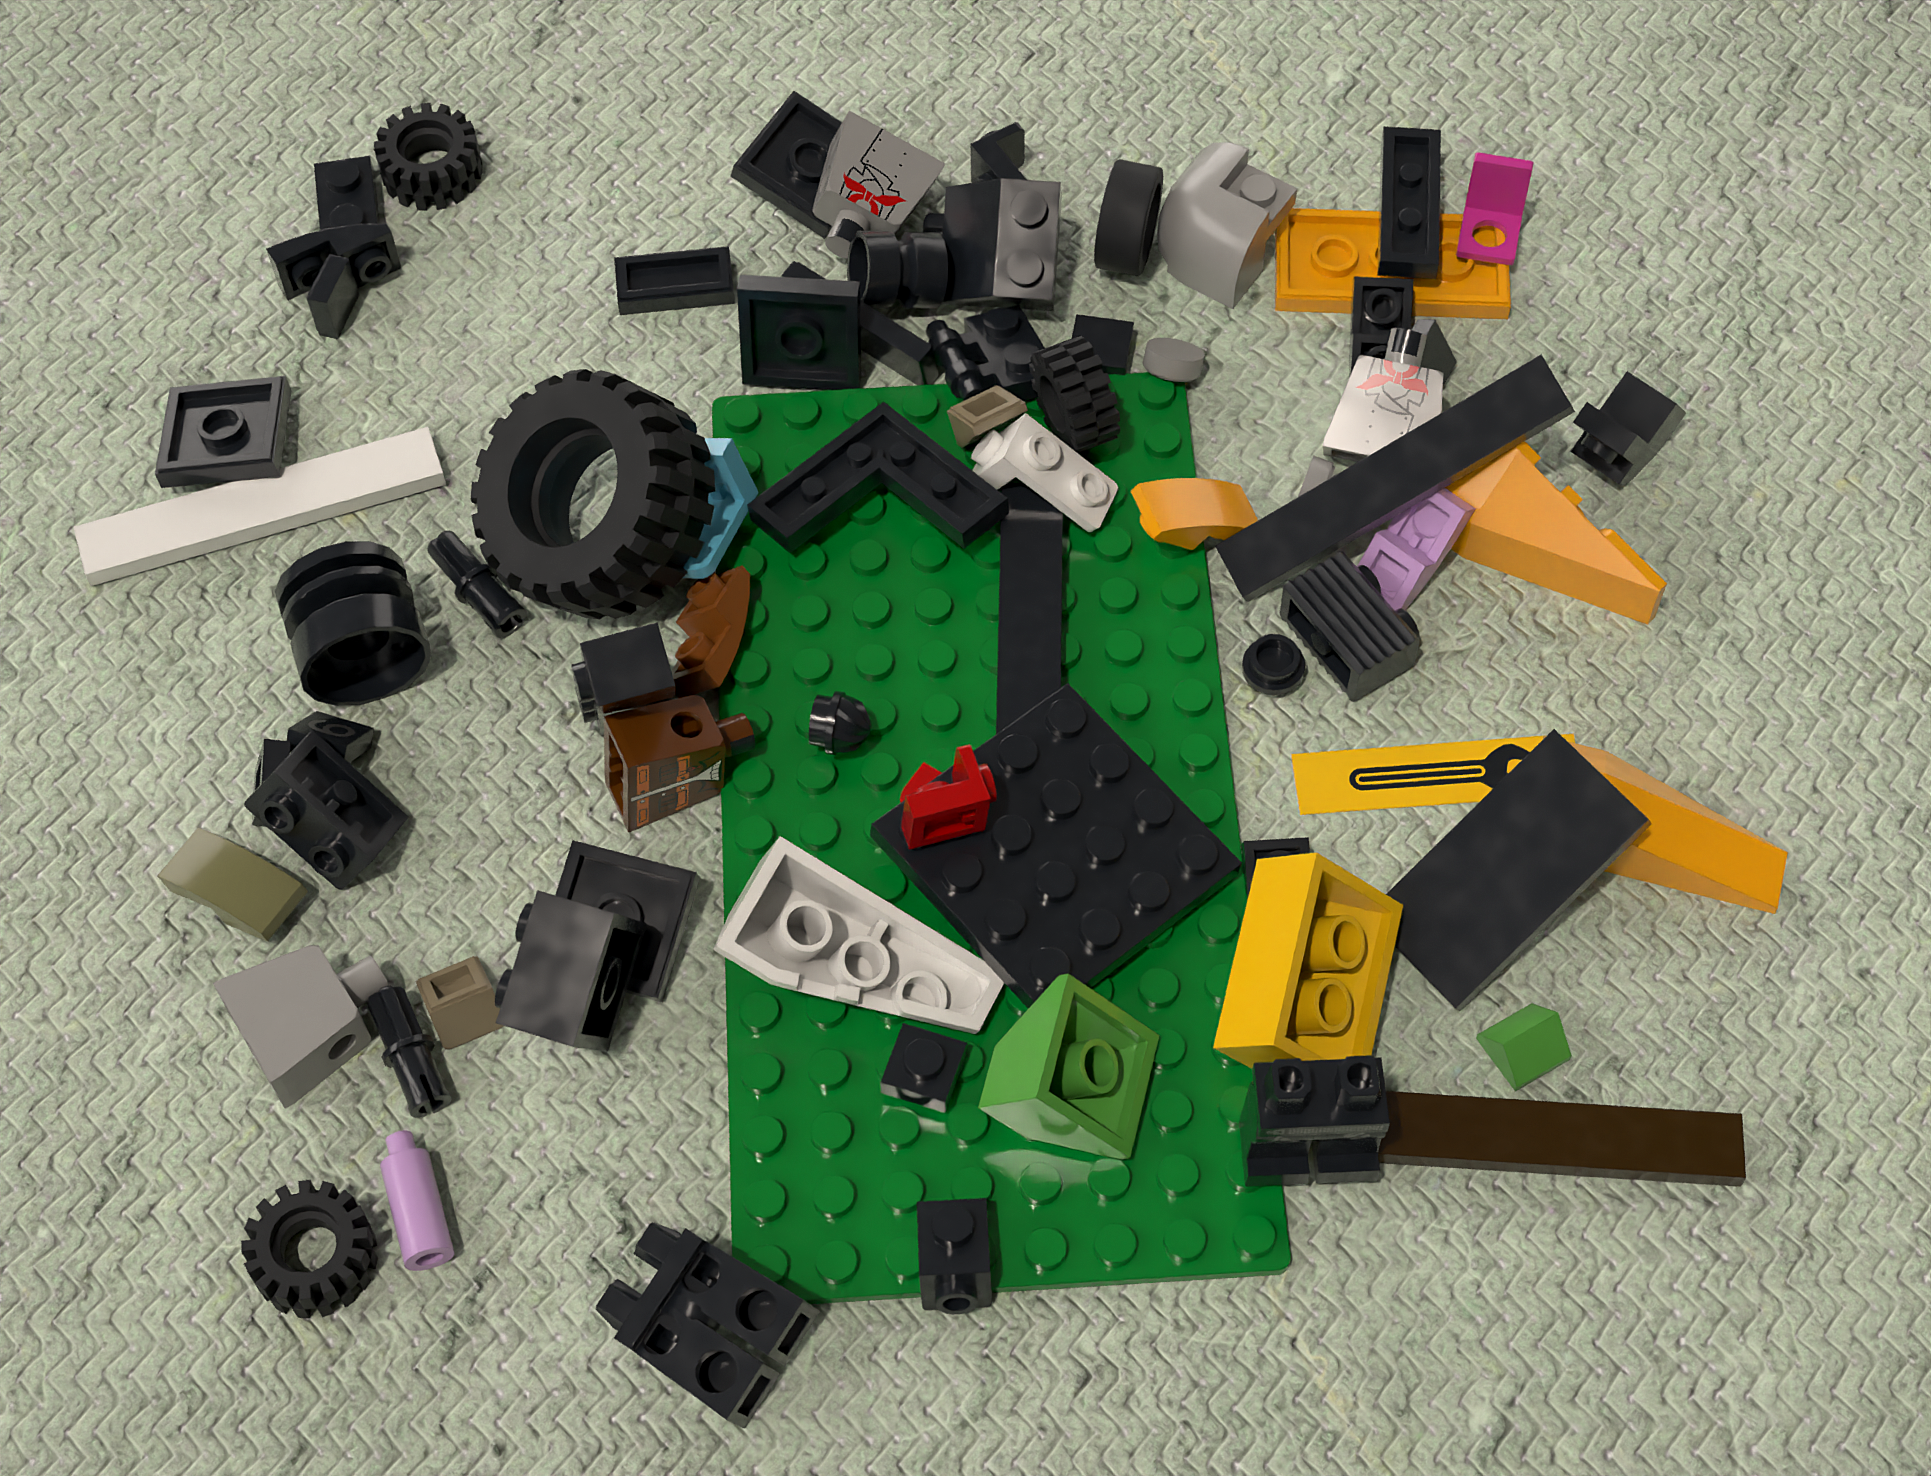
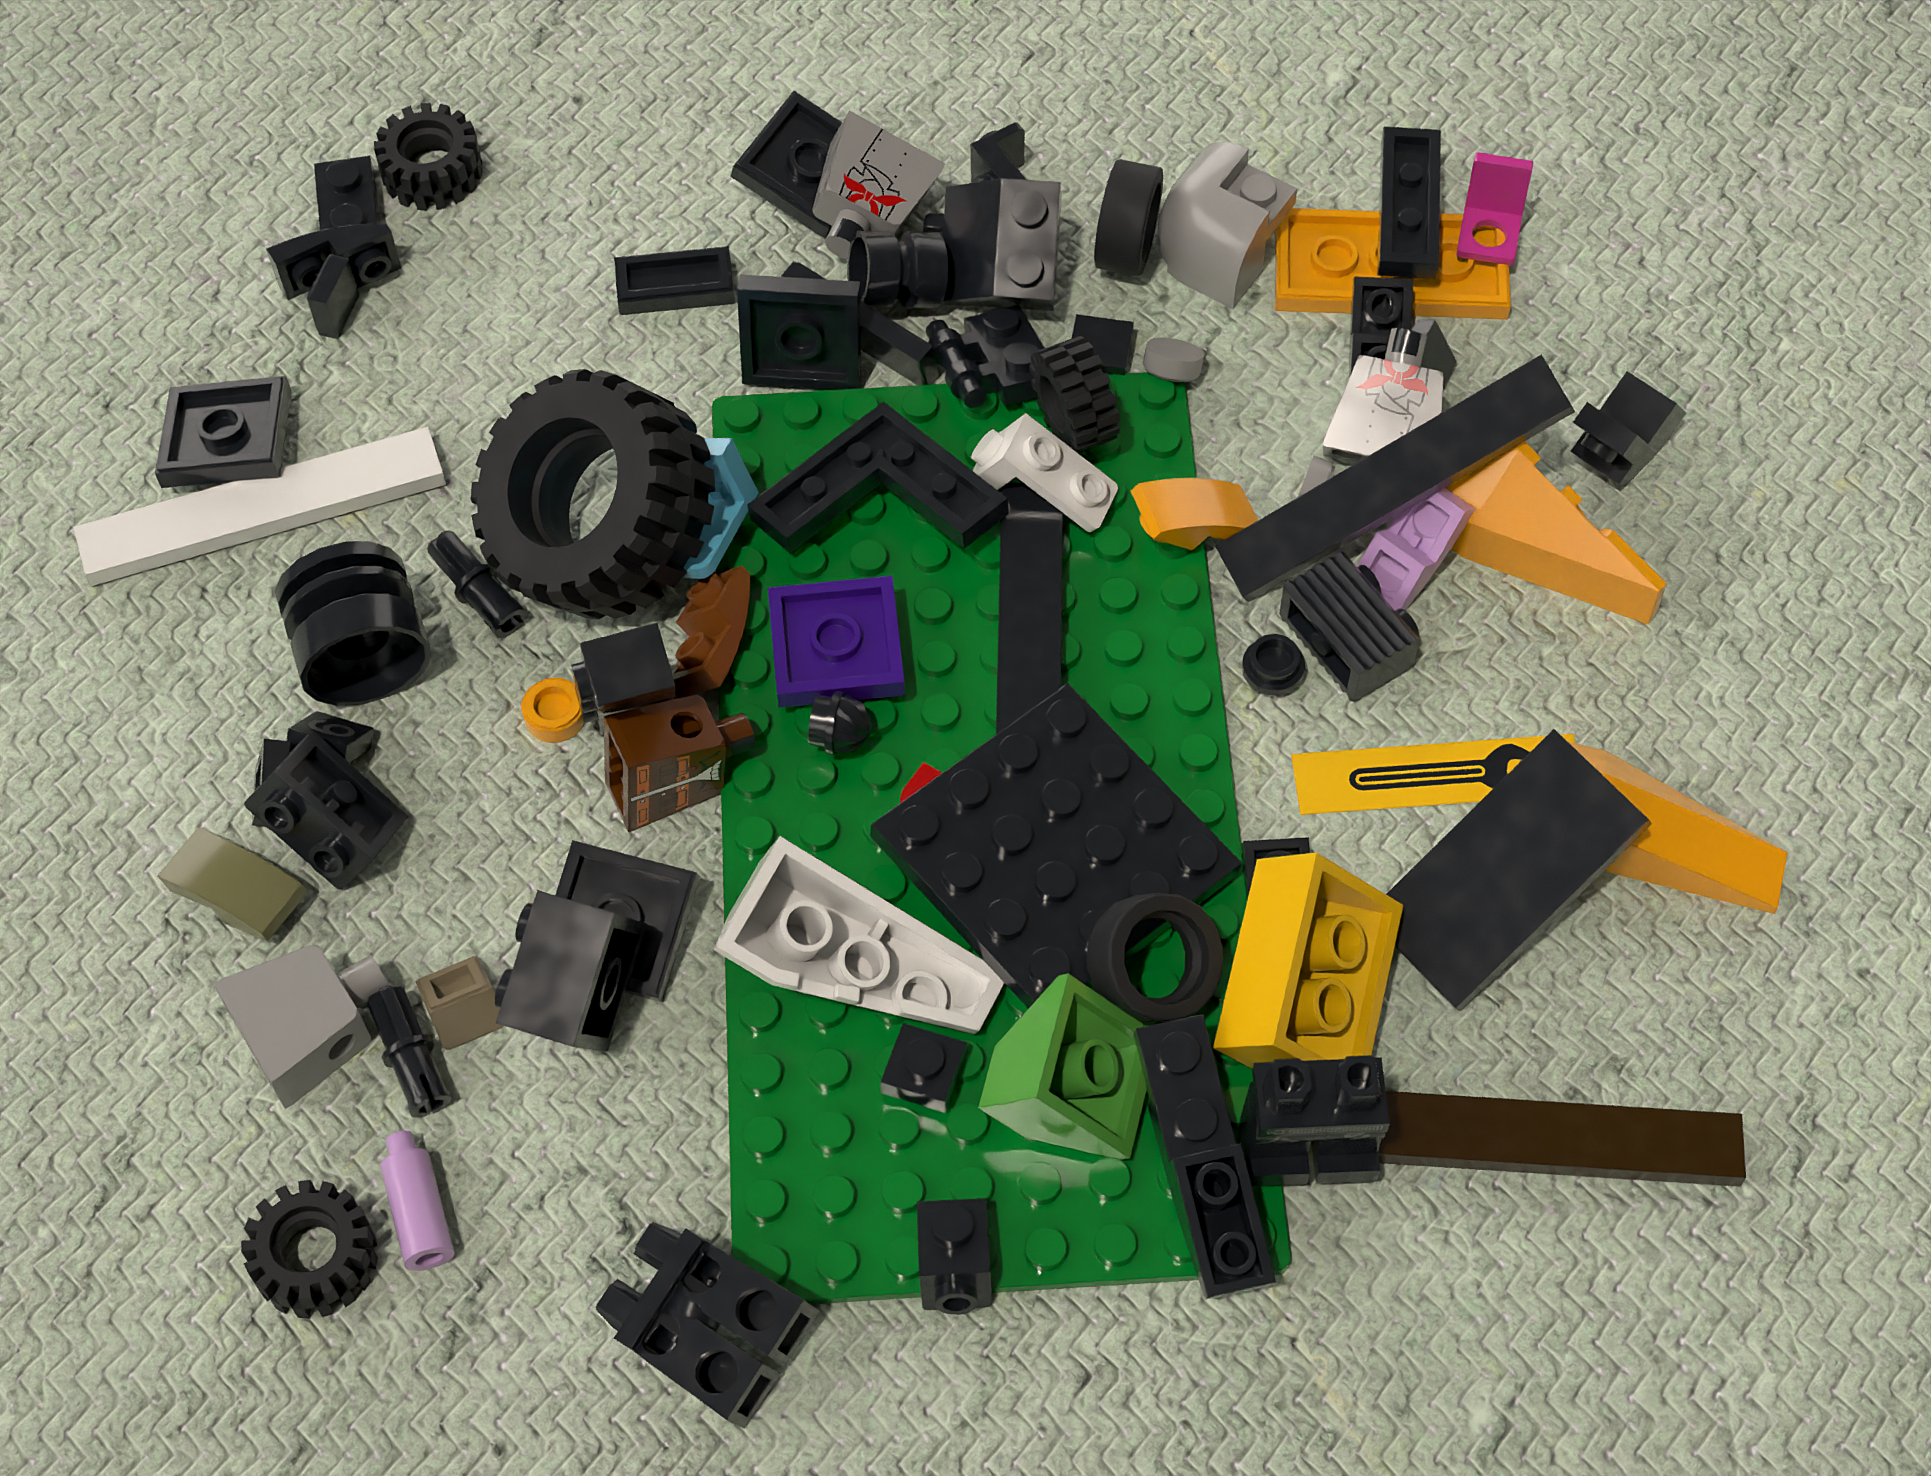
red bracket [901,744,996,850] -> none
dark tan slope [947,385,1028,448] -> none
bright green slope [1476,1003,1572,1092] -> none
none -> light orange tile [521,678,585,743]
none -> dark purple plate [768,576,905,707]
none -> black tyre [1087,893,1223,1022]
none -> black slope [1134,1014,1276,1299]

